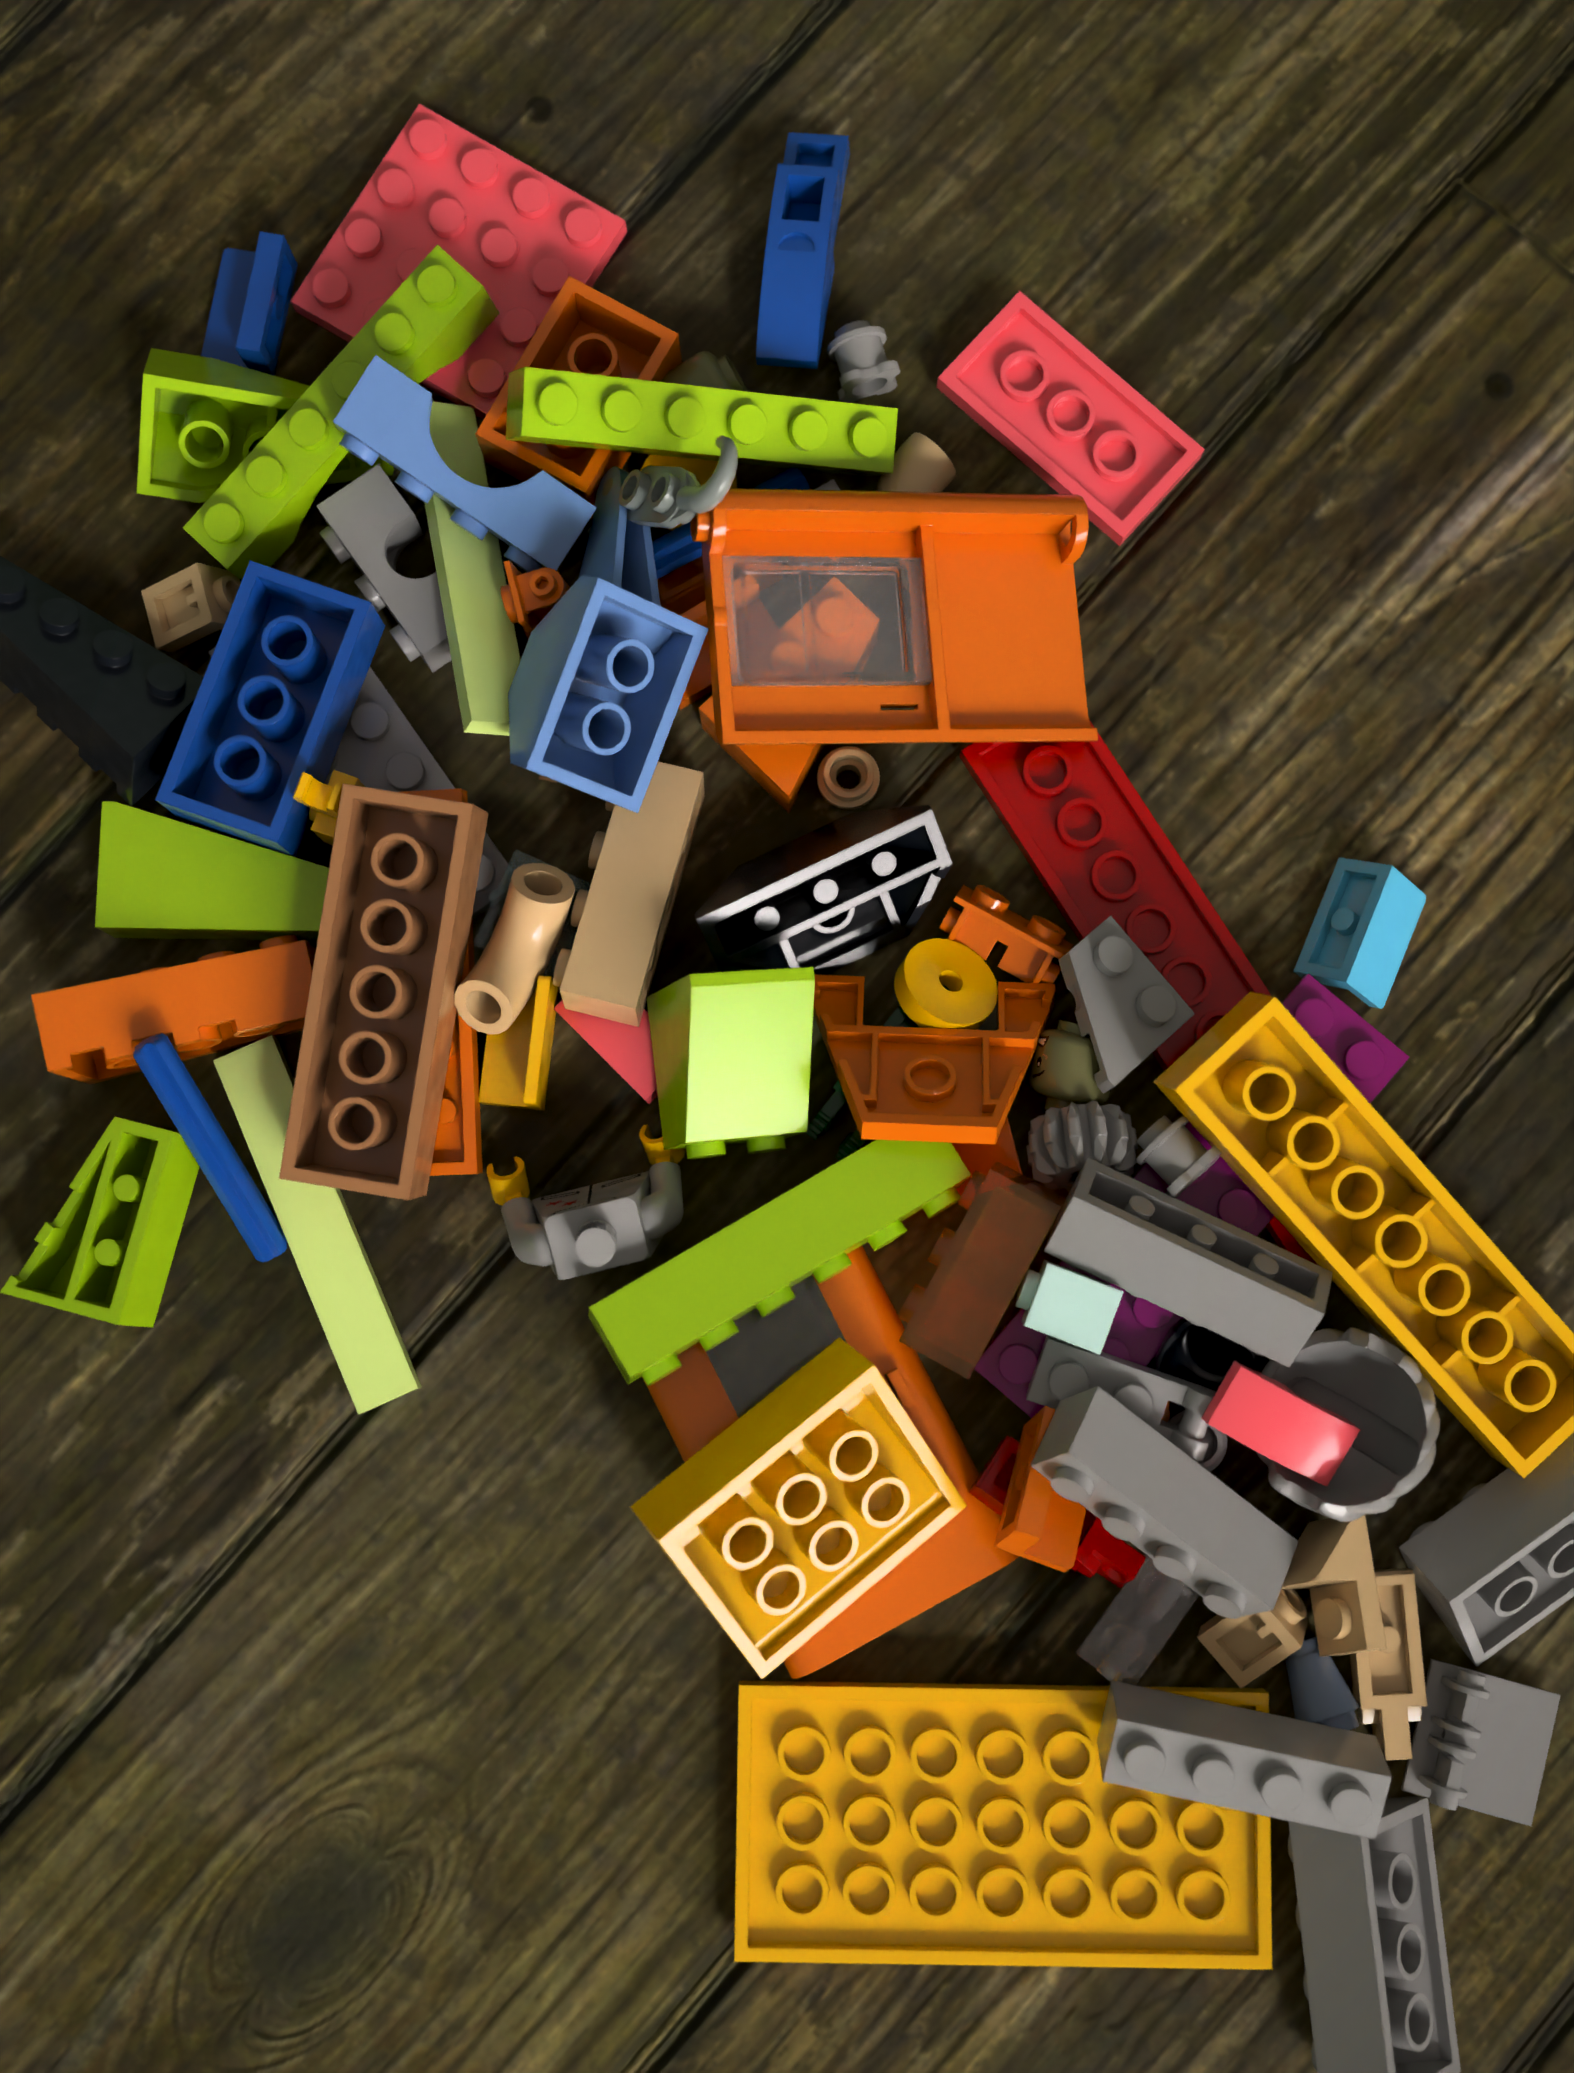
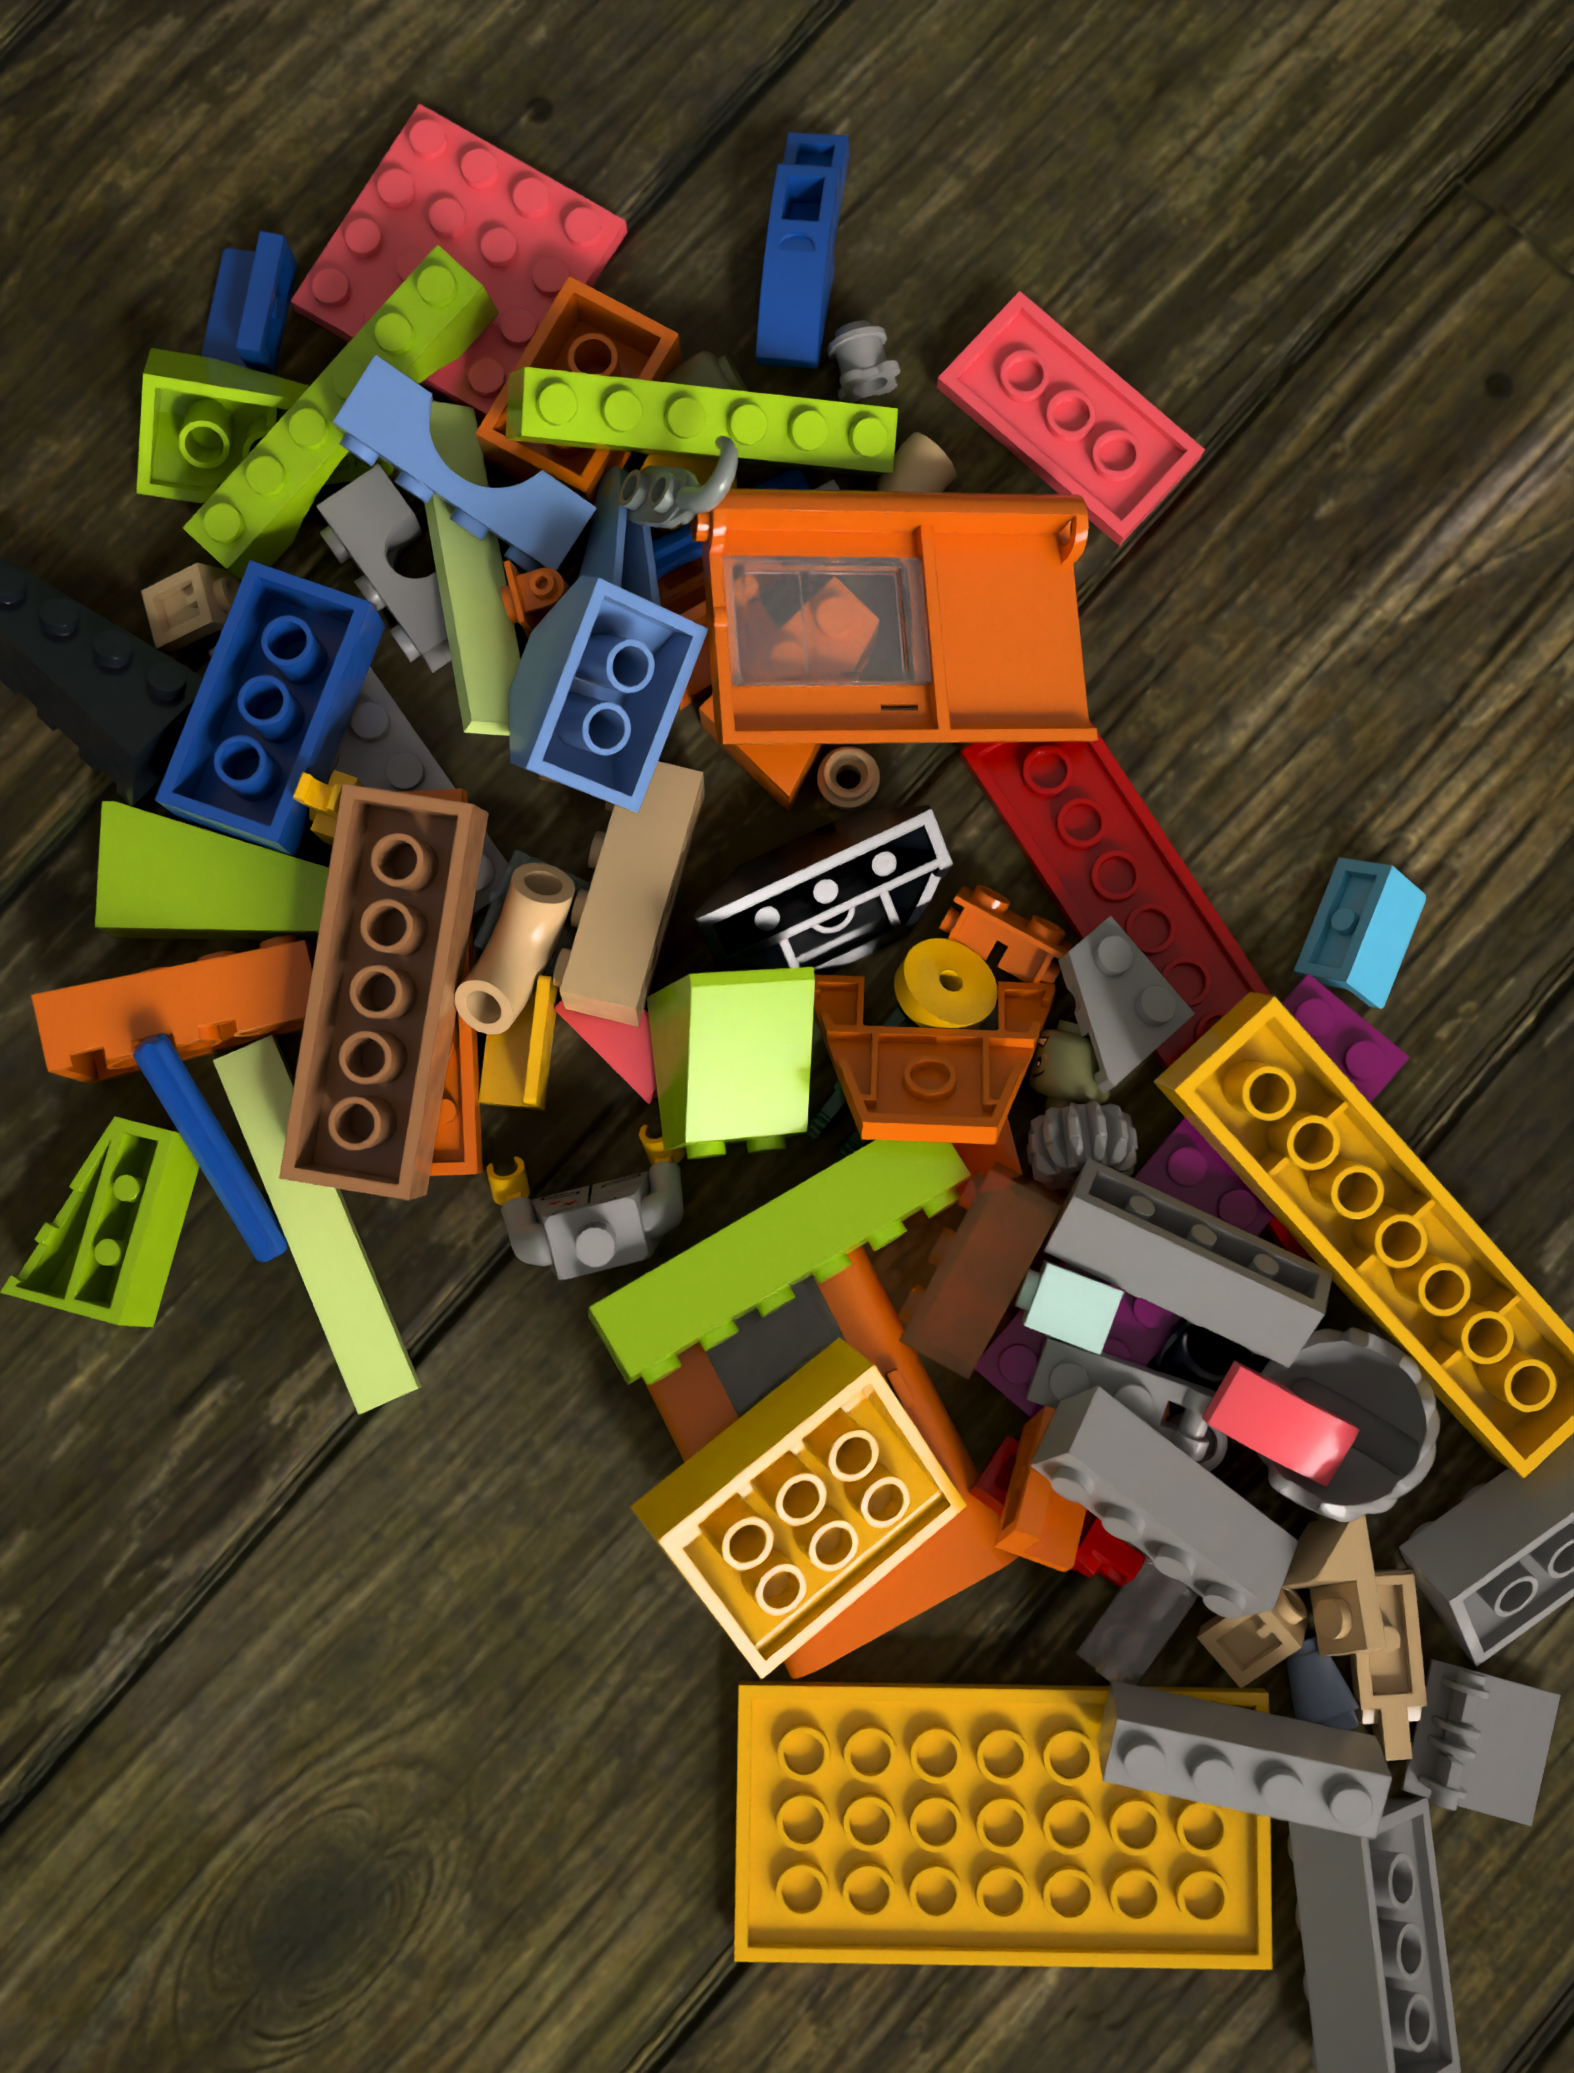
light grey brick [1136,1115,1221,1198] -> none

